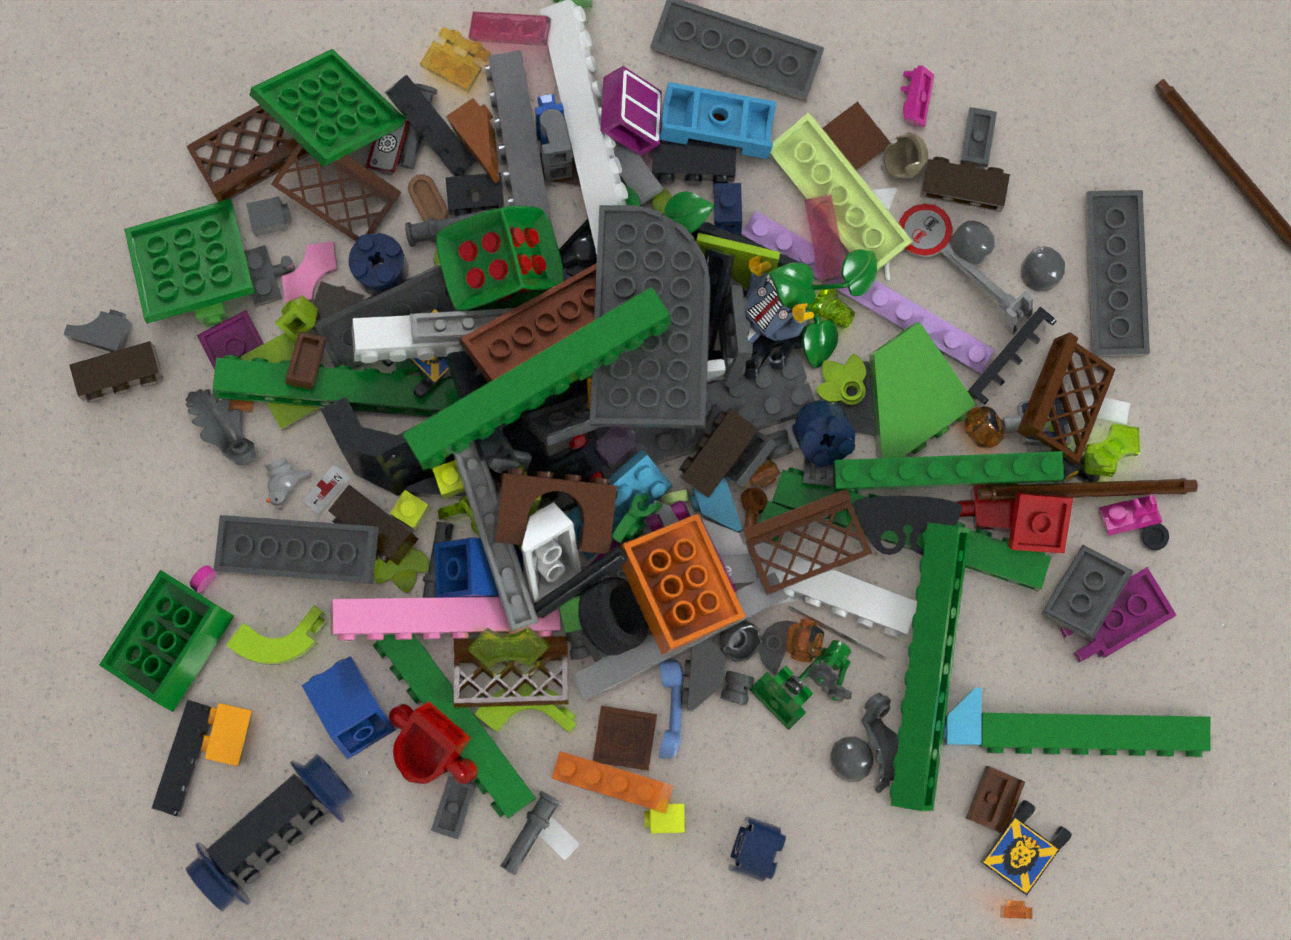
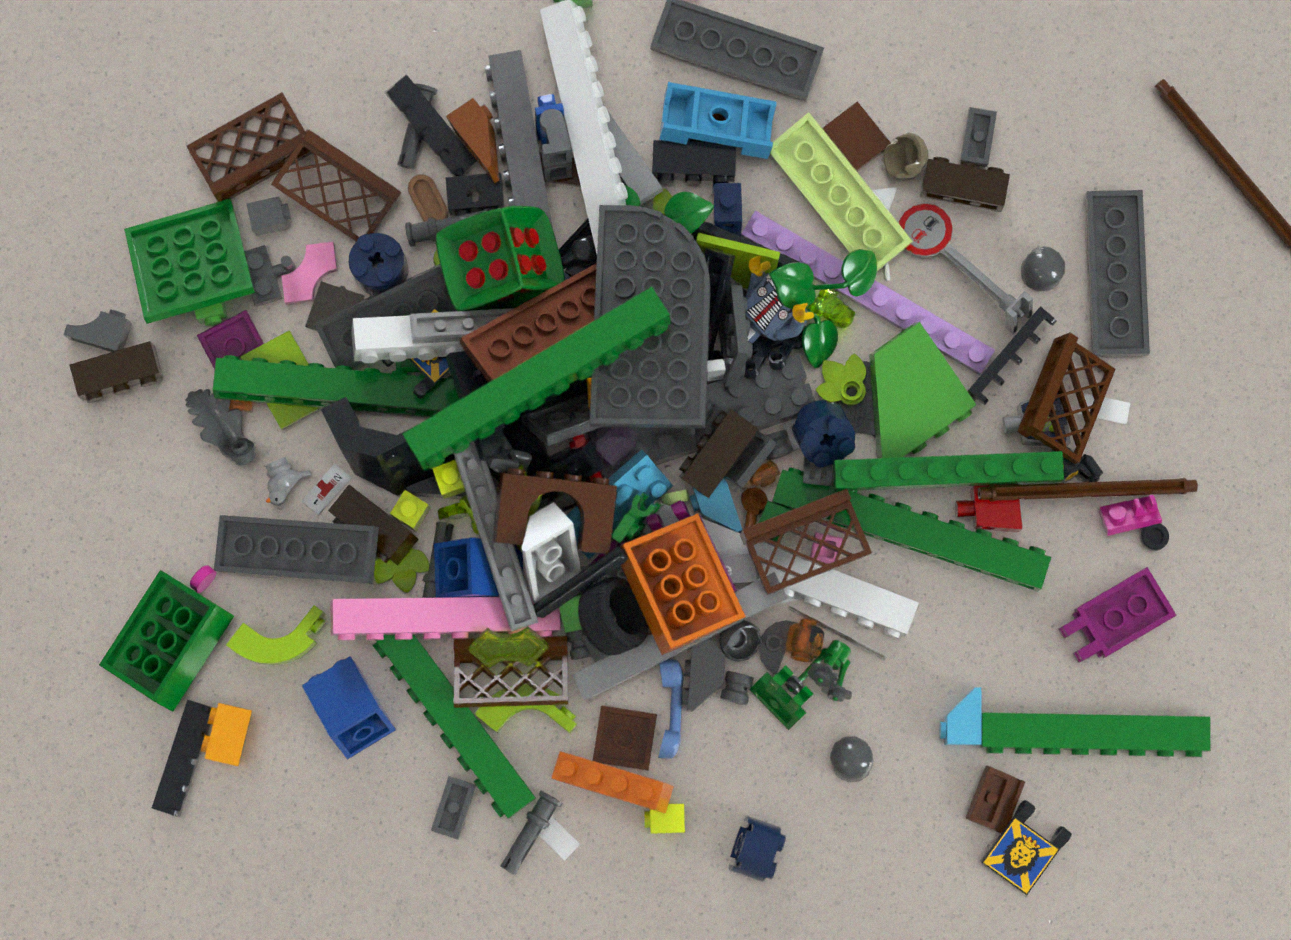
black brick [185,754,355,912] -> none
green plate [249,49,406,167] -> none
lime brick [275,295,318,342] -> none
reddish brown tile [285,332,326,390] -> none
slope [365,120,409,176] -> none
red piece [389,702,477,784] -> none
clear yellow plate [420,26,491,92] -> none
clear pink plate [468,12,551,46] -> none
magenta brick [600,66,662,155] -> none
clear pink plate [804,194,844,282] -> none
black piece [854,496,962,555] -> none
dark grey plant [861,693,899,793] -> none
green brick [890,523,970,811] -> none
dark pink plate [900,66,934,127] -> none
dark grey hair [951,220,995,264] -> none
clear orange head [963,406,1006,448] -> none
clear orange plate [1000,900,1033,919] -> none
red plate [1008,492,1073,554] -> none
dark grey tile [1042,545,1133,642] -> none
clear neon green tile [1084,424,1141,477] -> none
none -> bright pink tile [810,532,843,564]

